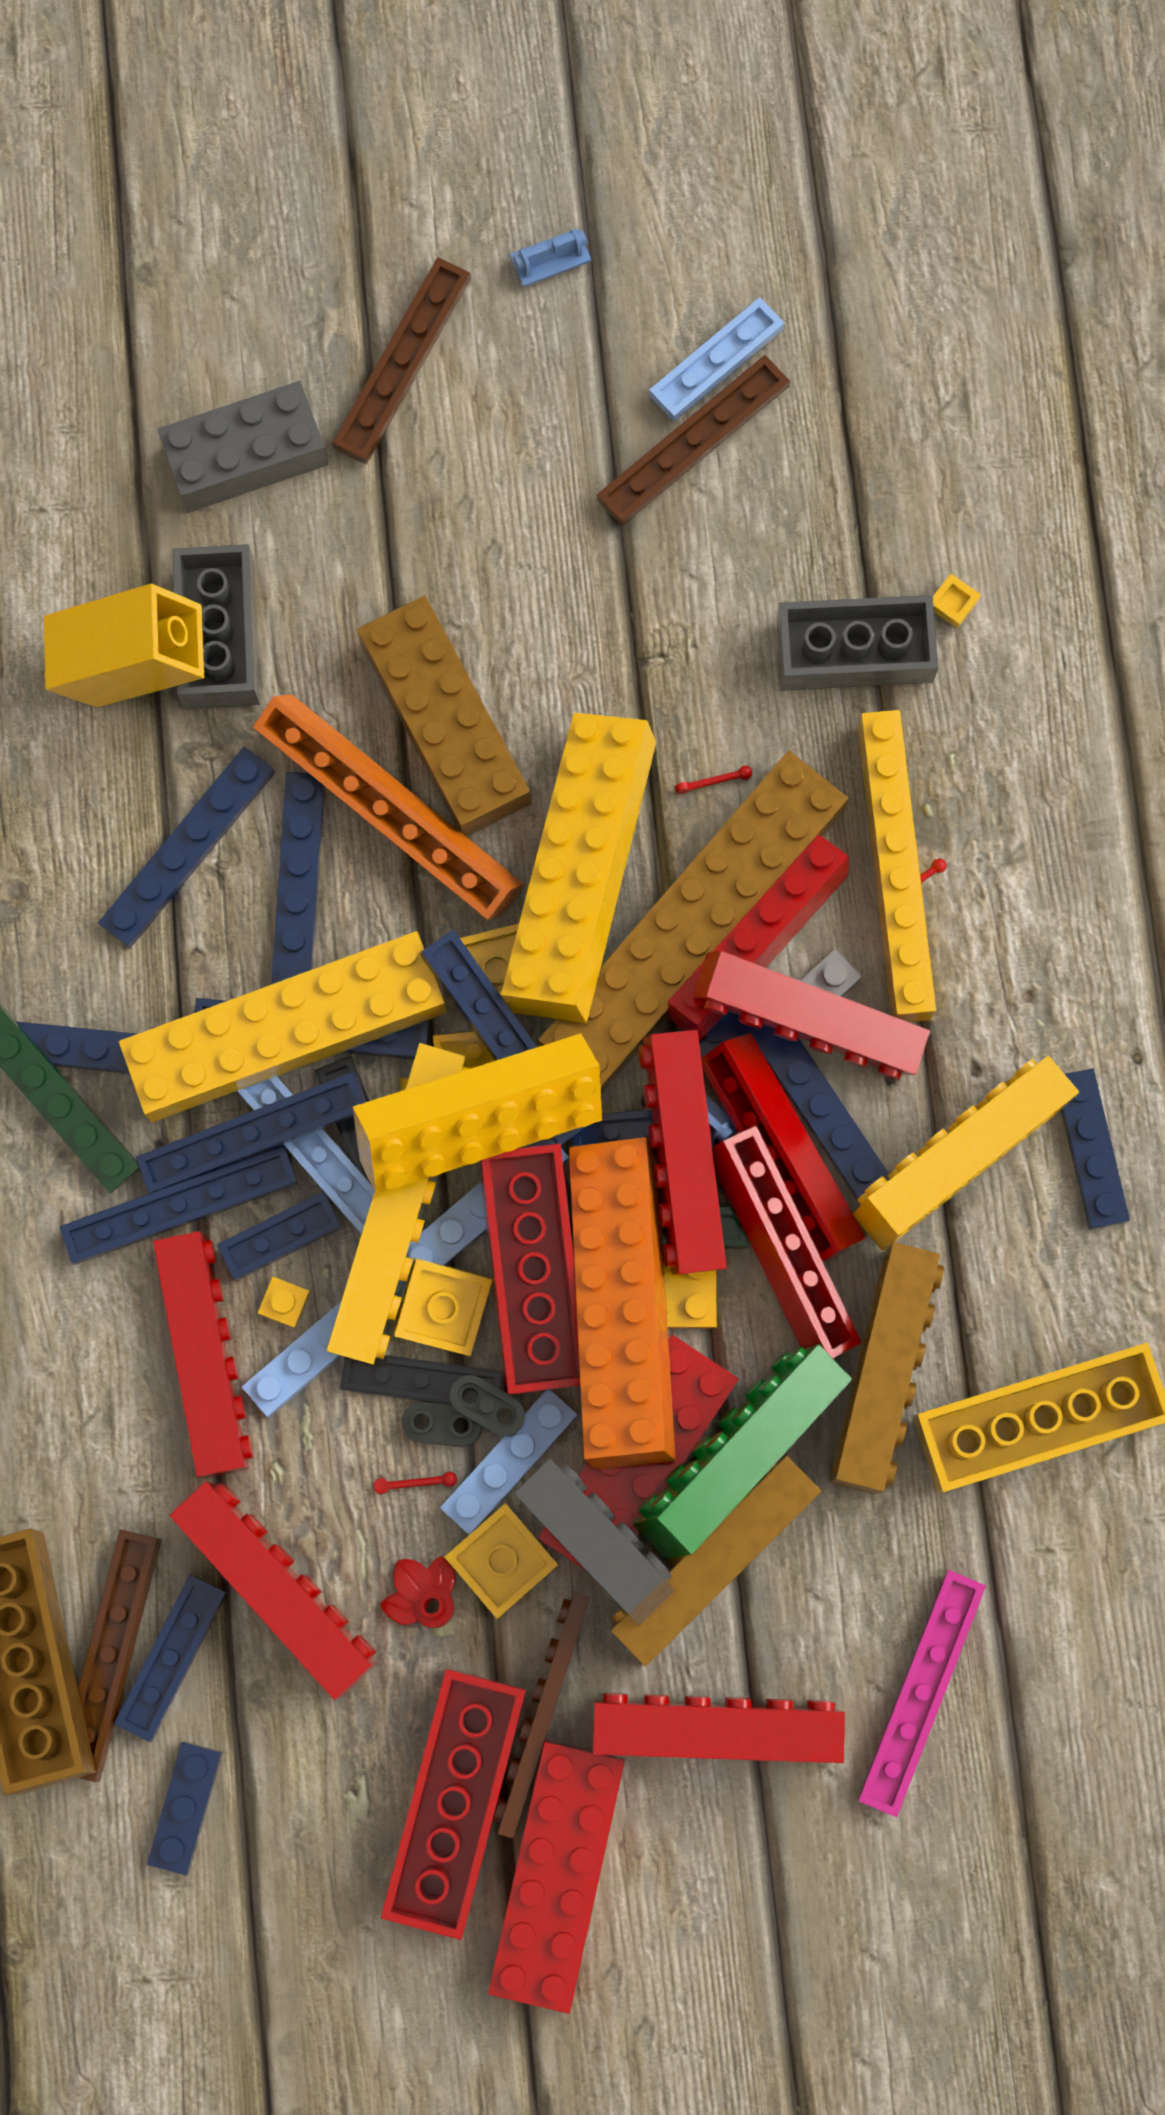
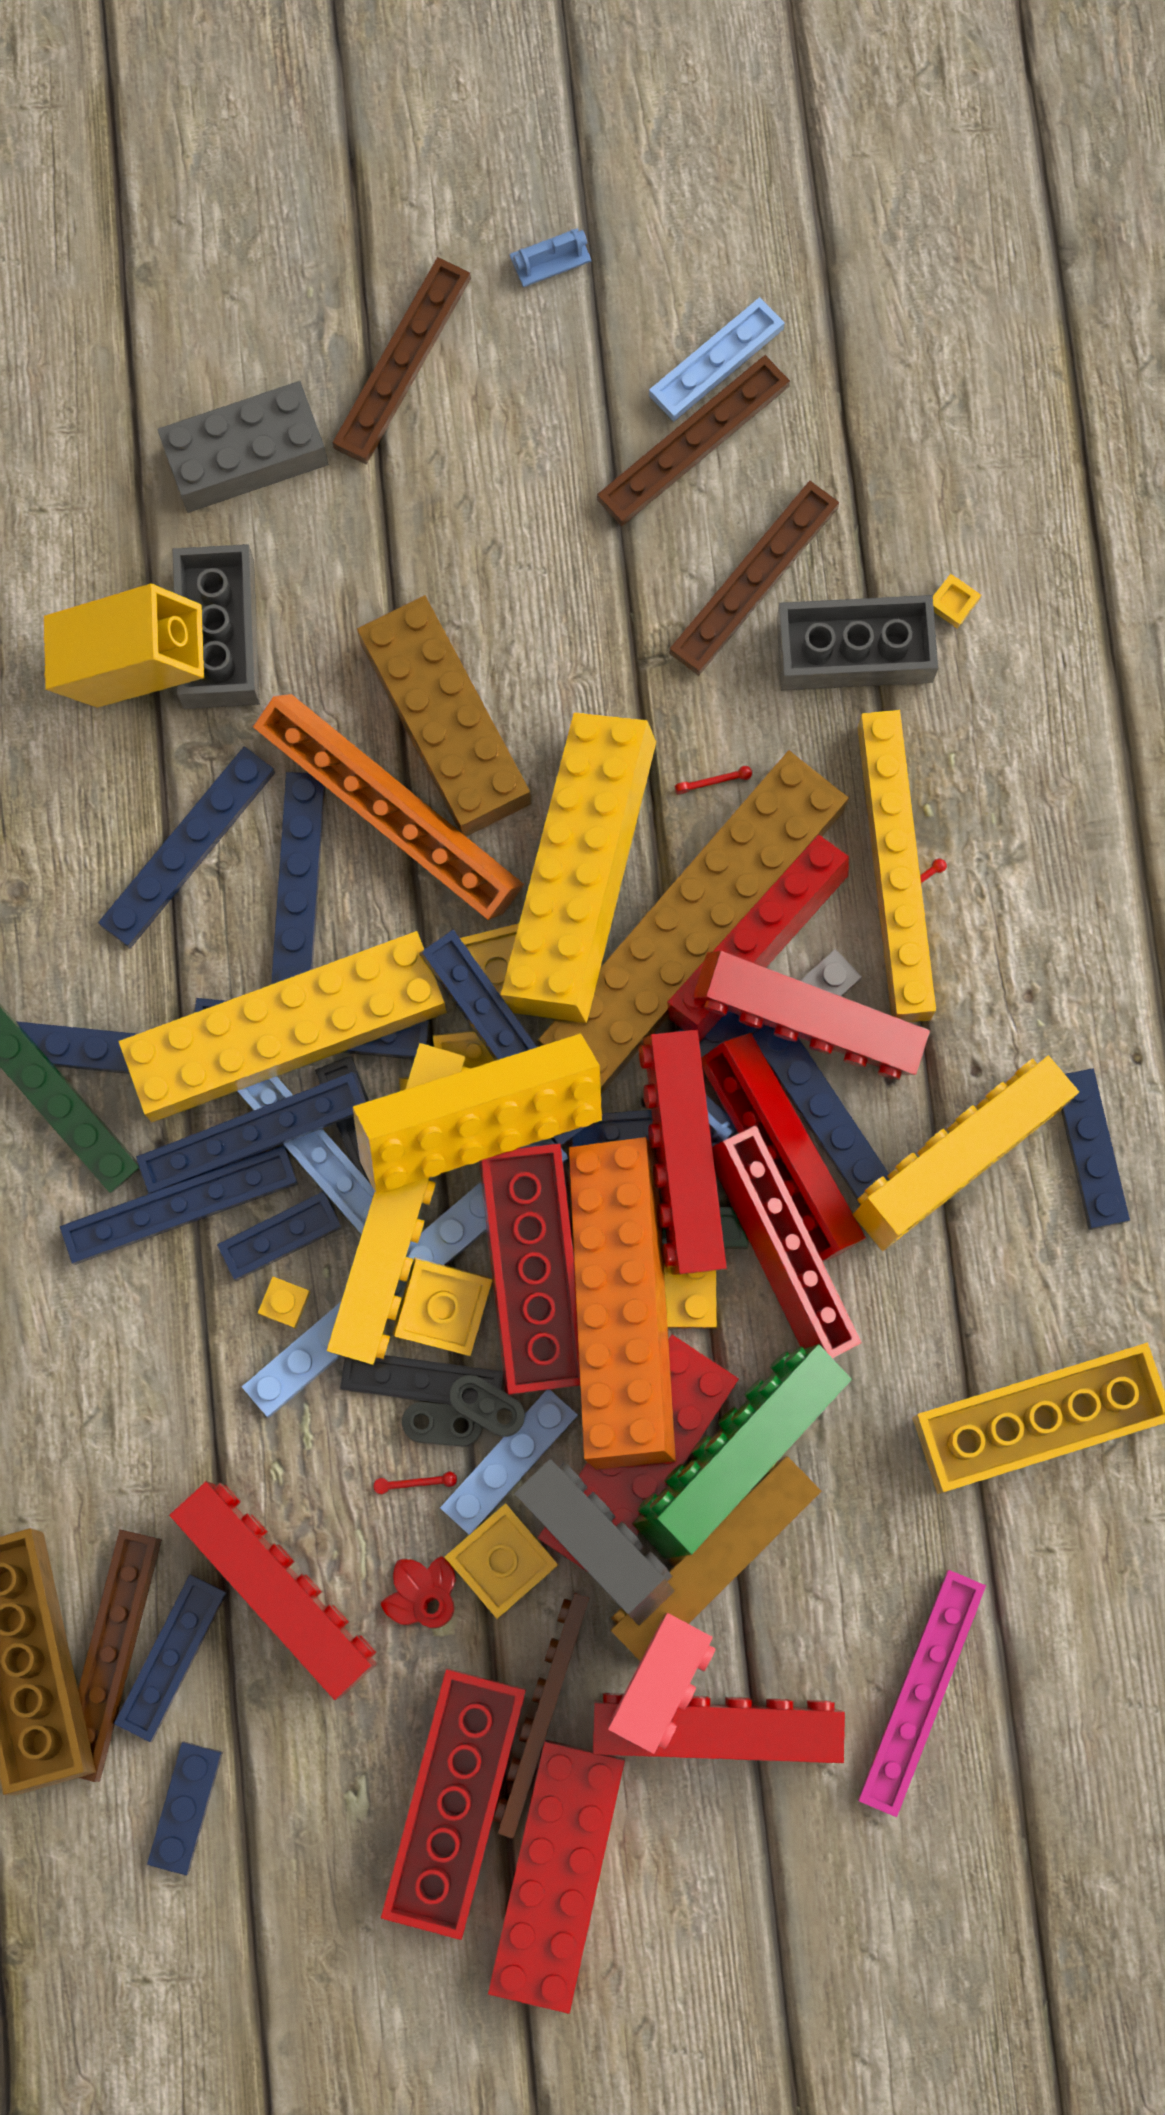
red brick [153,1231,254,1479] -> none
pearl gold brick [829,1242,944,1495] -> none
none -> coral brick [608,1613,716,1754]
none -> reddish brown plate [669,480,840,676]

